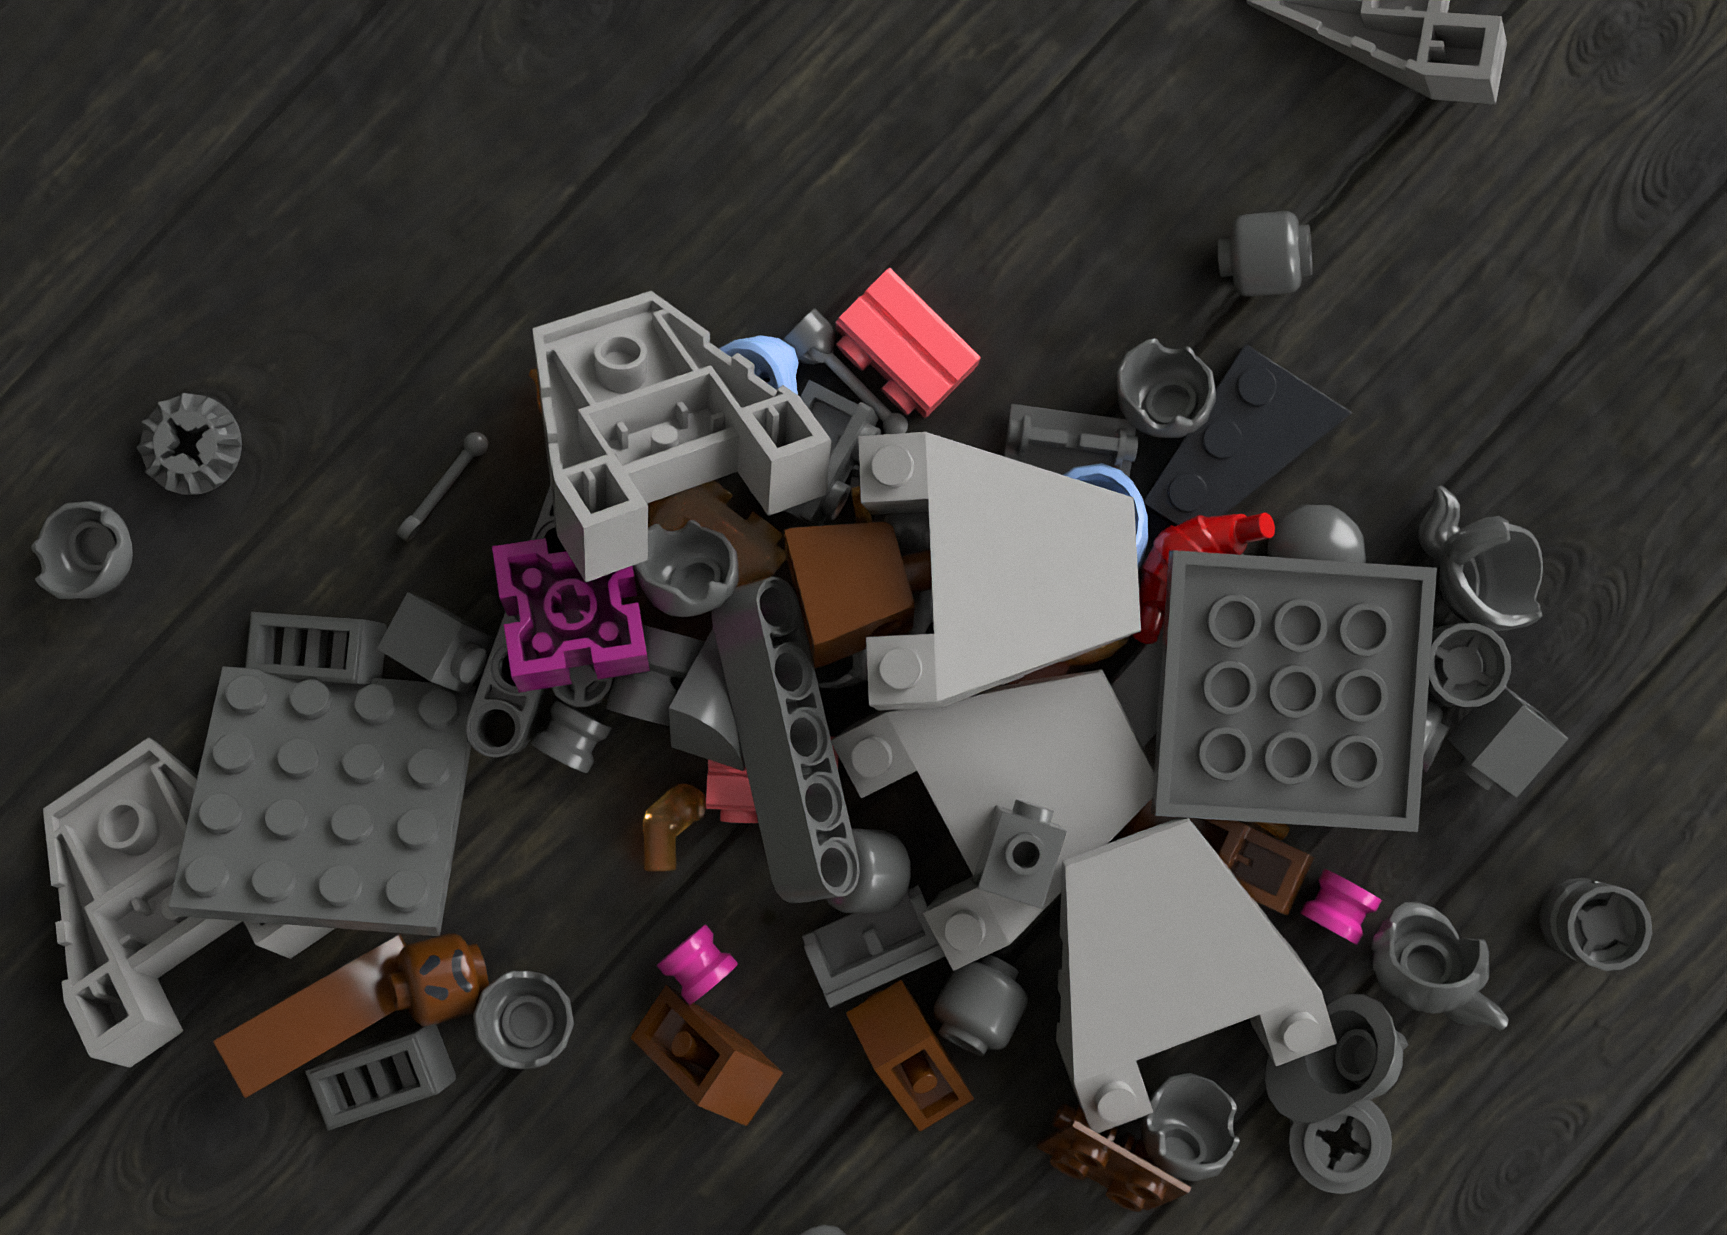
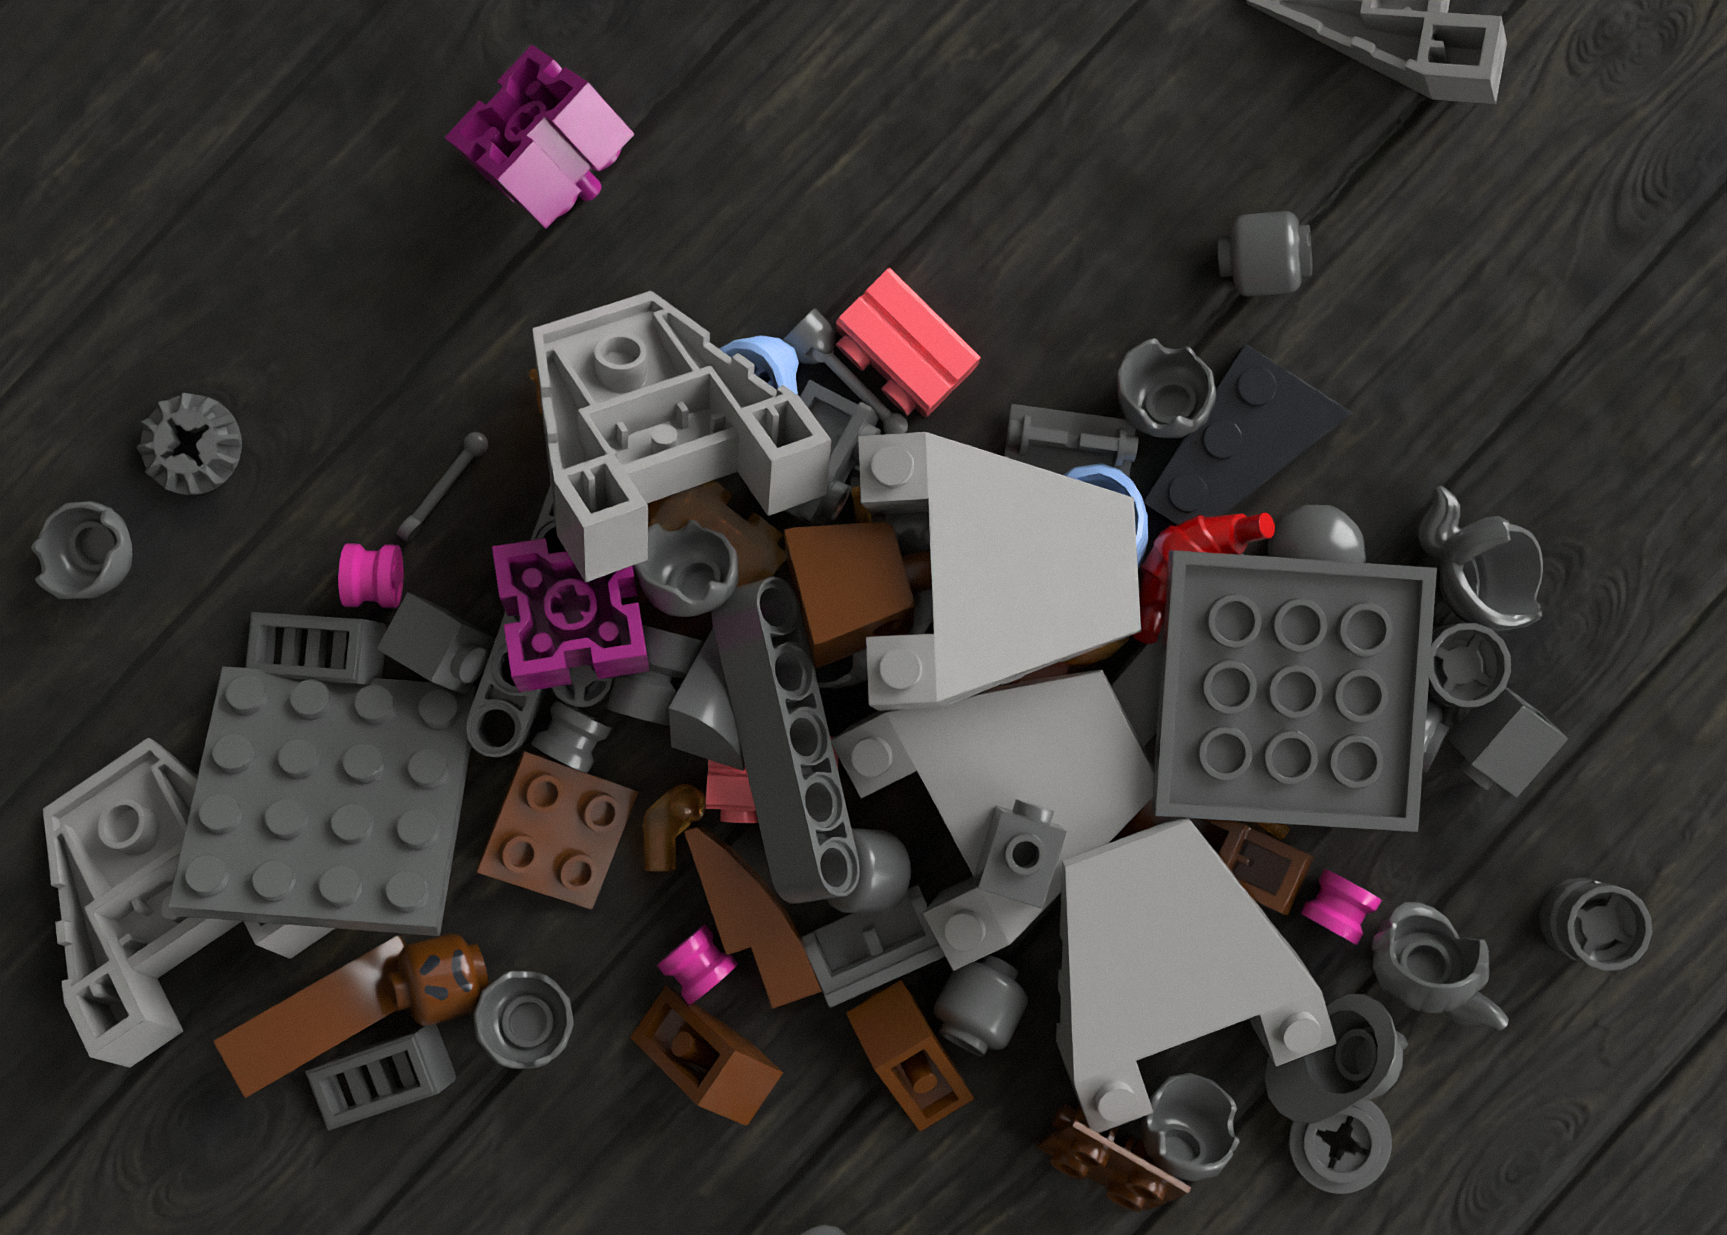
none -> dark pink wheel [338,543,404,609]
none -> magenta brick [444,44,634,229]
none -> reddish brown hinge [475,750,639,910]
none -> reddish brown slope [684,824,822,1009]

